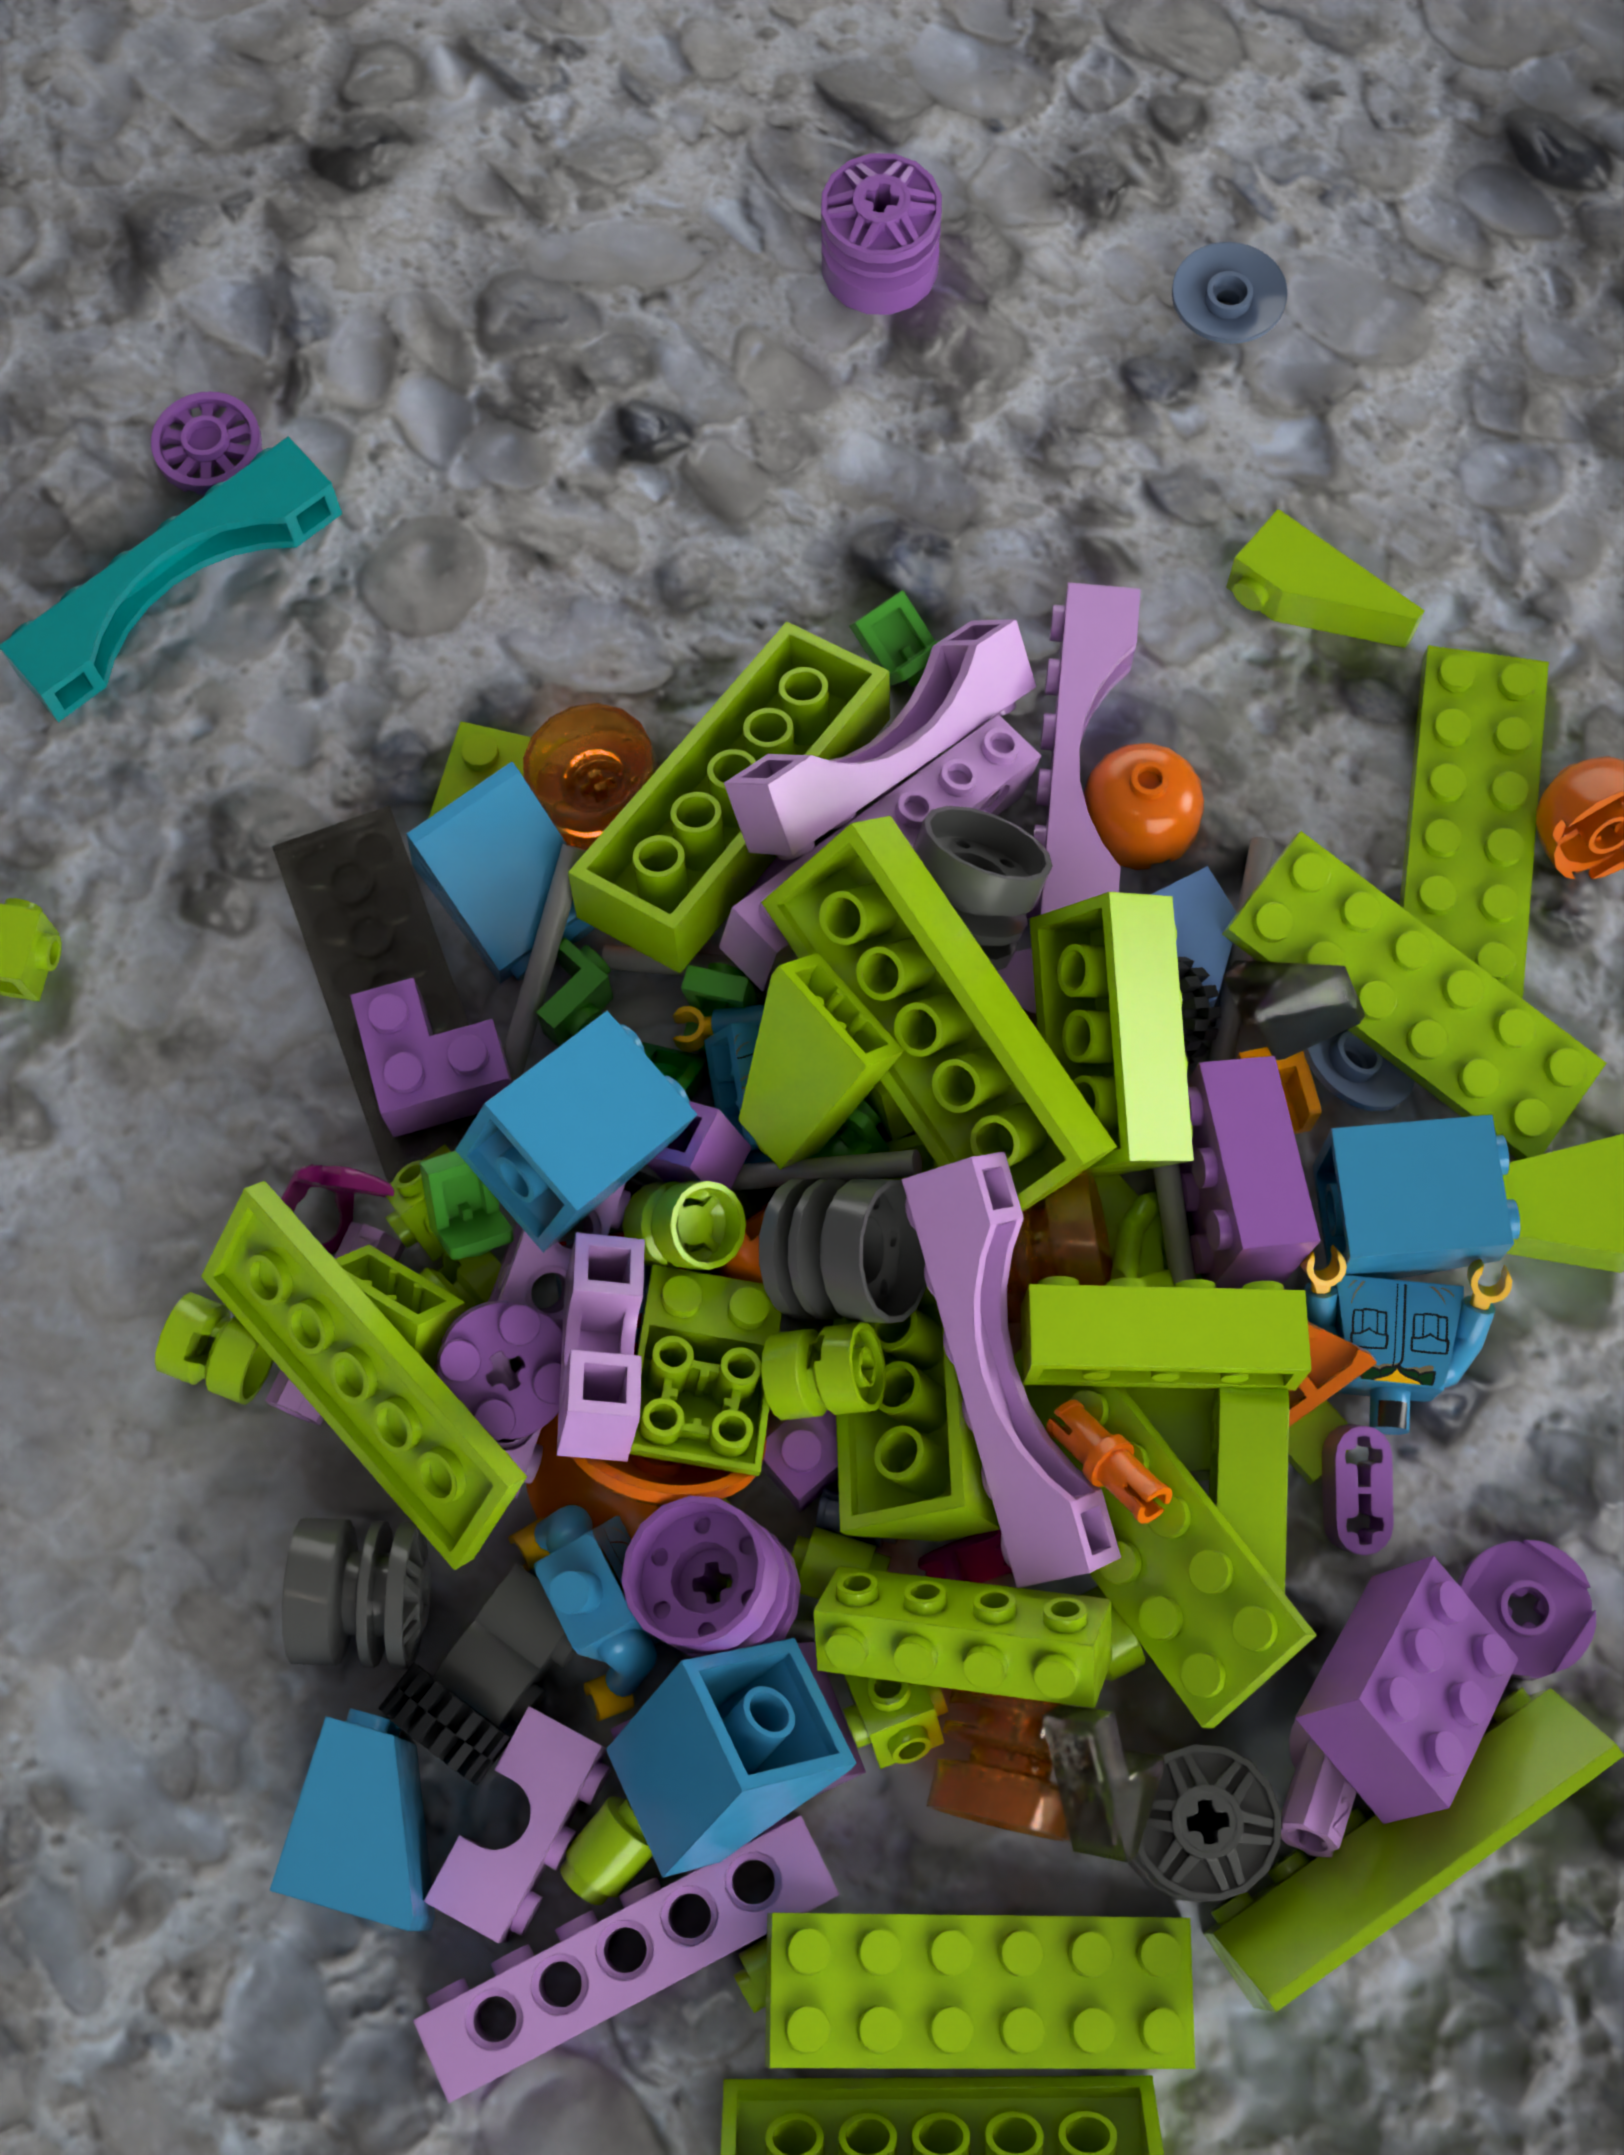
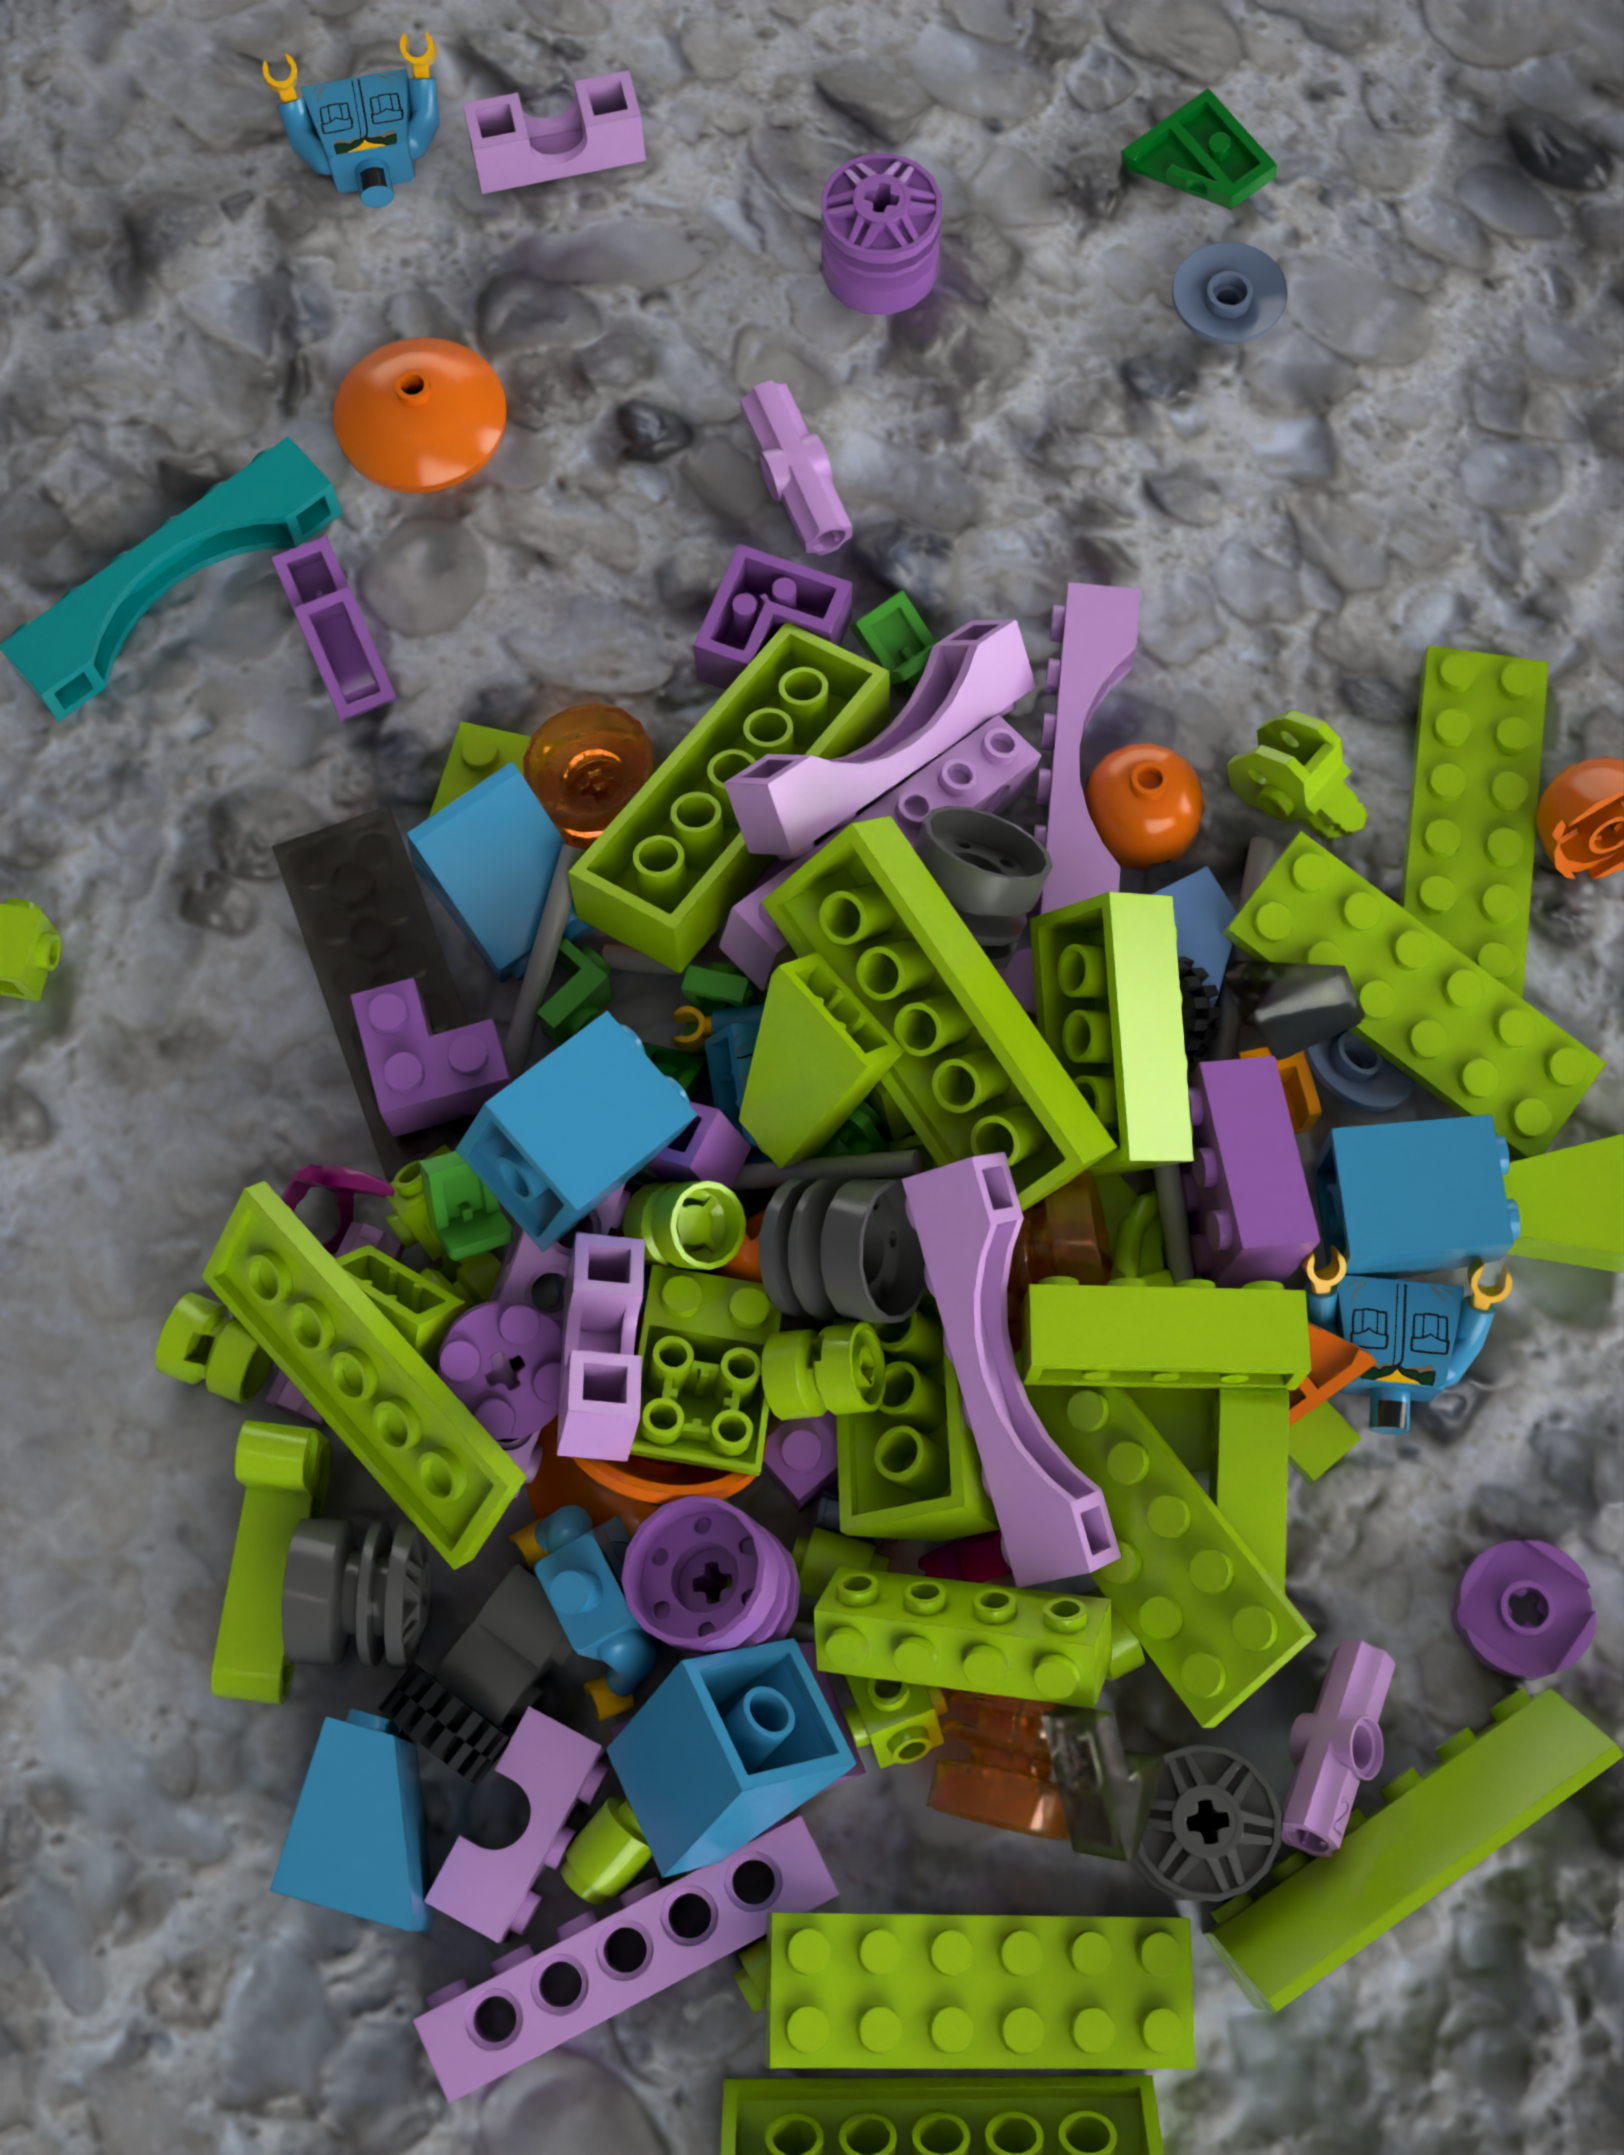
medium lavender wheel [151,391,263,495] -> none
orange pin [1046,1399,1173,1524] -> none
lime slope [1226,509,1425,648] -> none
medium lavender brick [1295,1556,1519,1824] -> none
medium lavender beam [1322,1424,1394,1556] -> none
none -> lime beam [211,1420,332,1705]
none -> dark azure torso [262,32,440,208]
none -> medium lavender slope [271,536,397,722]
none -> orange dish [333,337,507,493]
none -> lavender arch [462,70,646,194]
none -> medium lavender brick [693,544,852,690]
none -> lavender piece [740,380,852,556]
none -> green wing [1121,88,1277,210]
none -> lime hinge [1227,709,1369,842]

